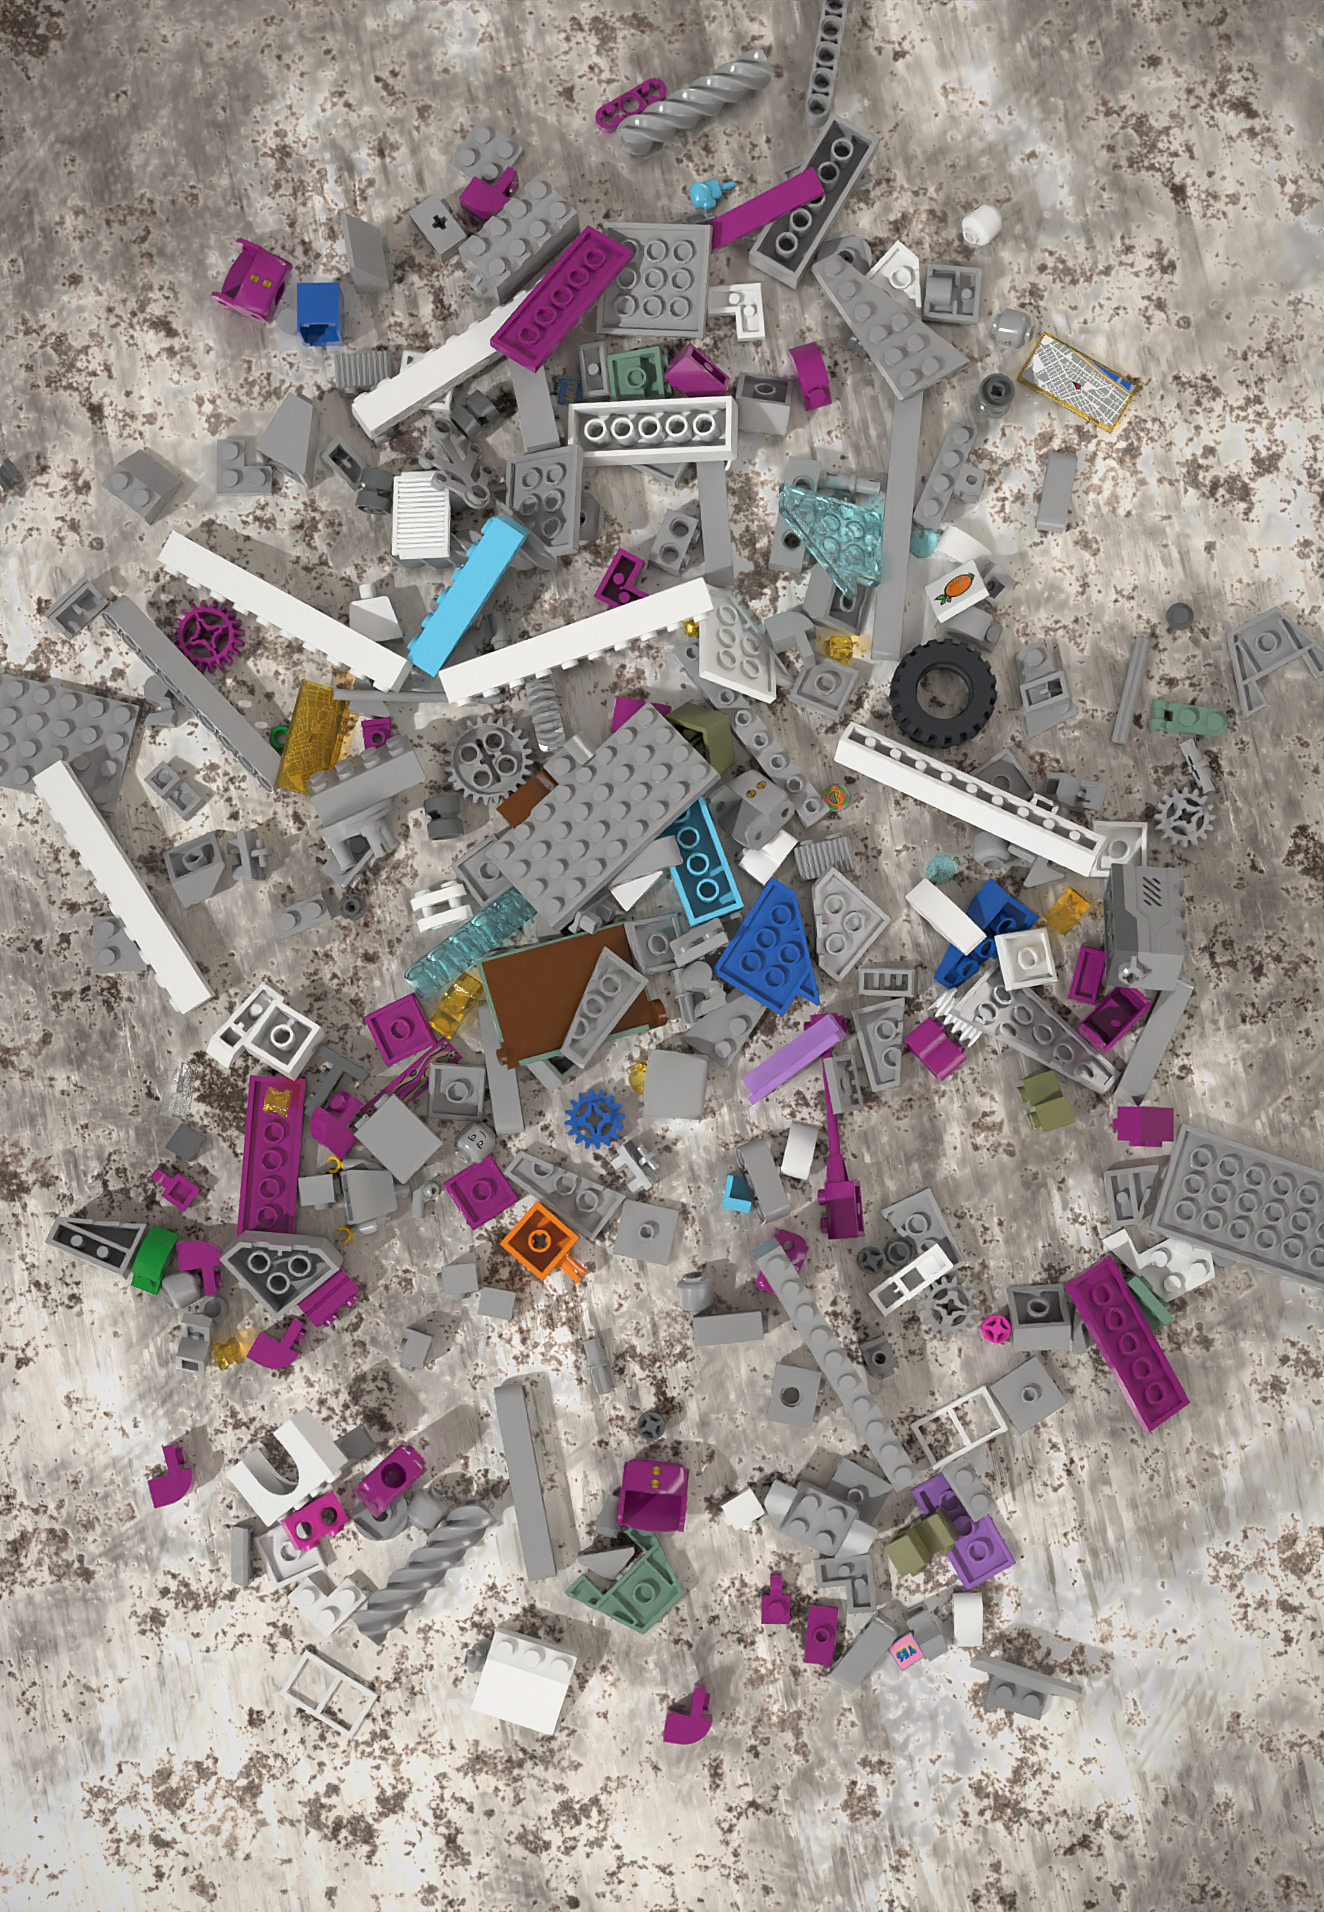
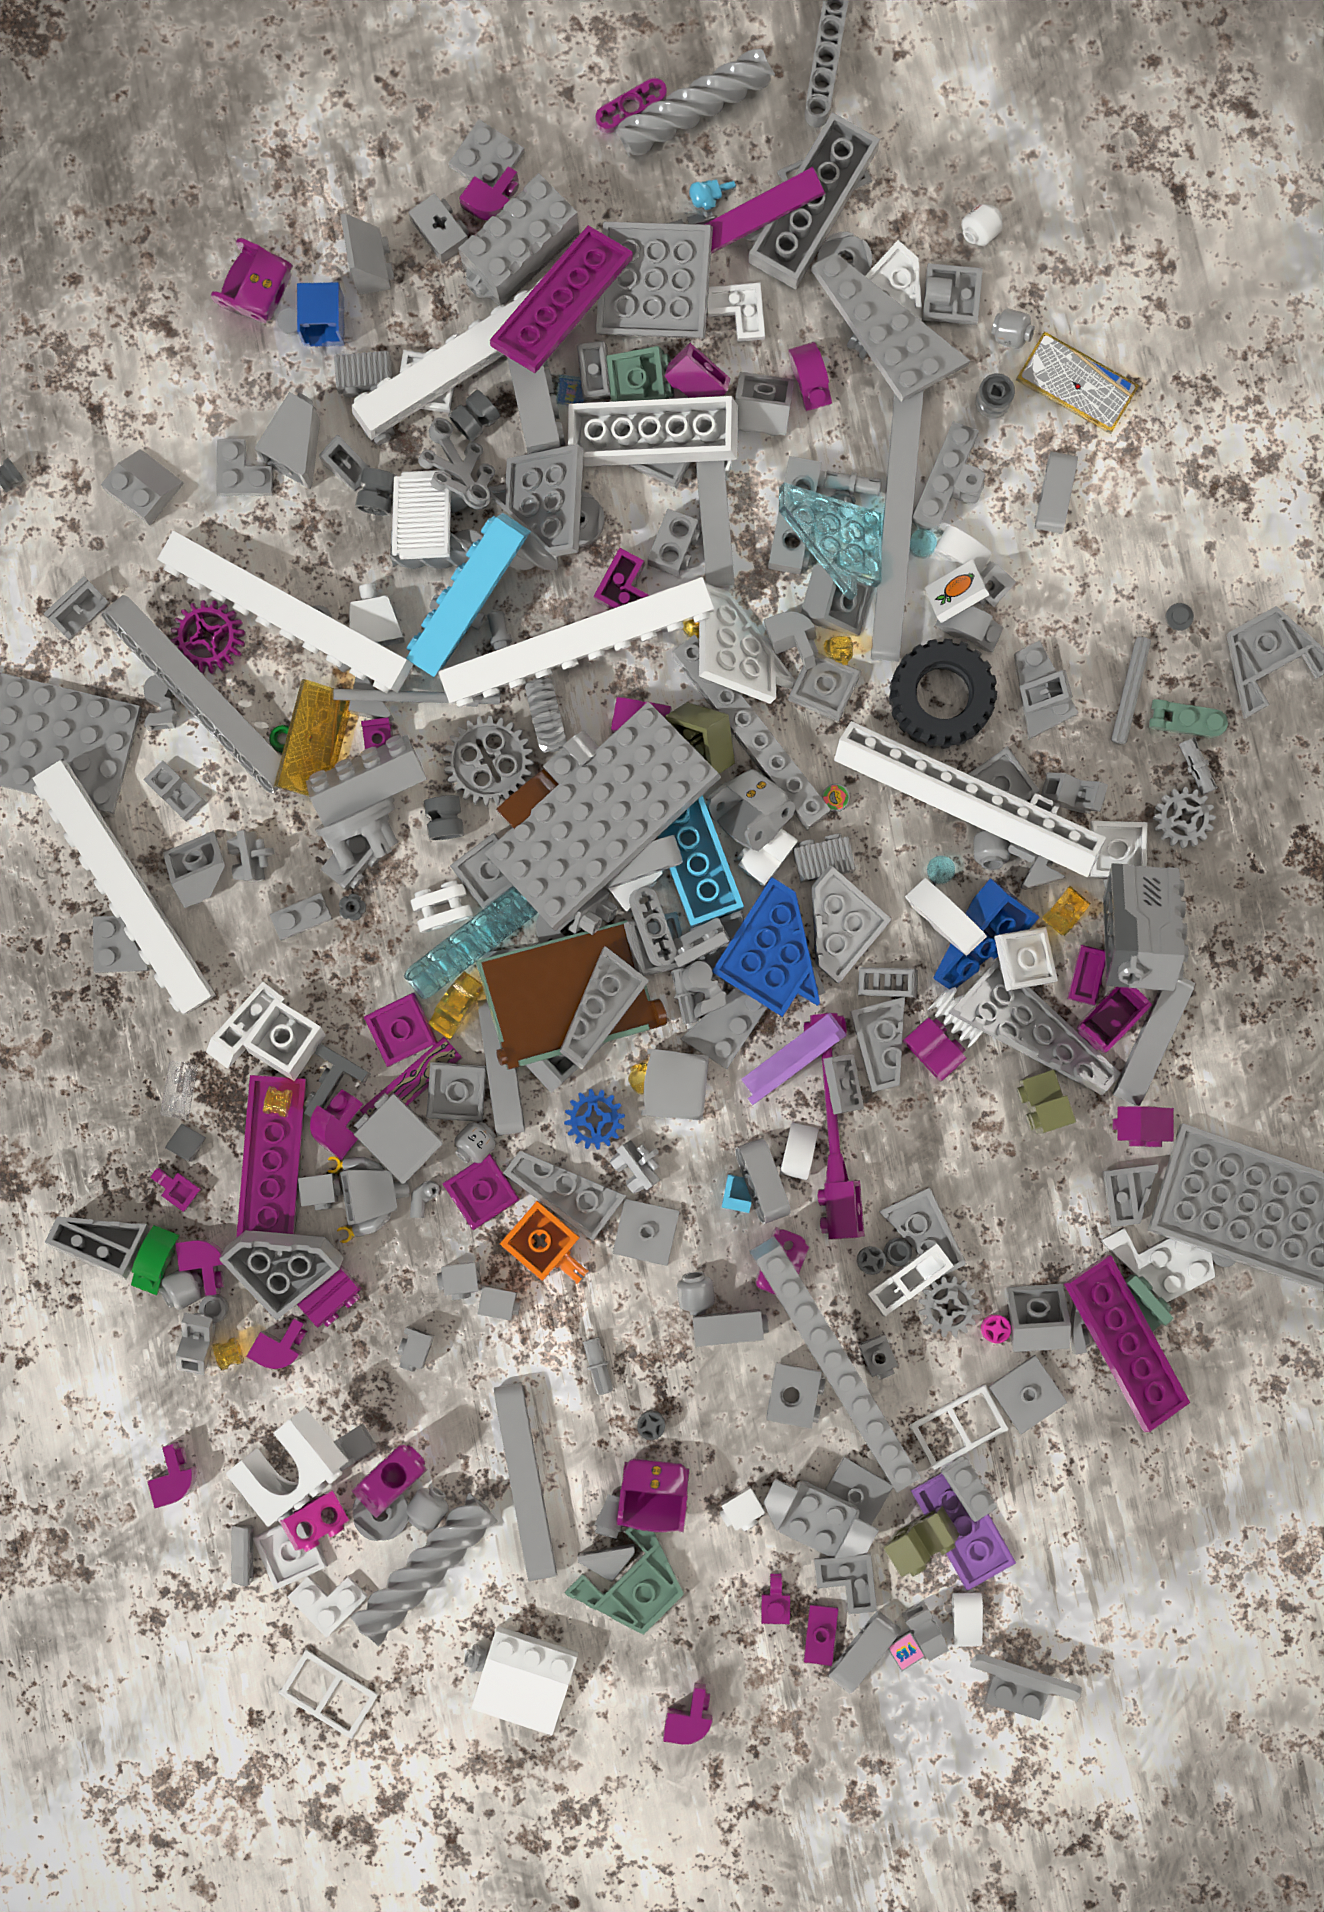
none -> light grey beam [629,887,677,967]

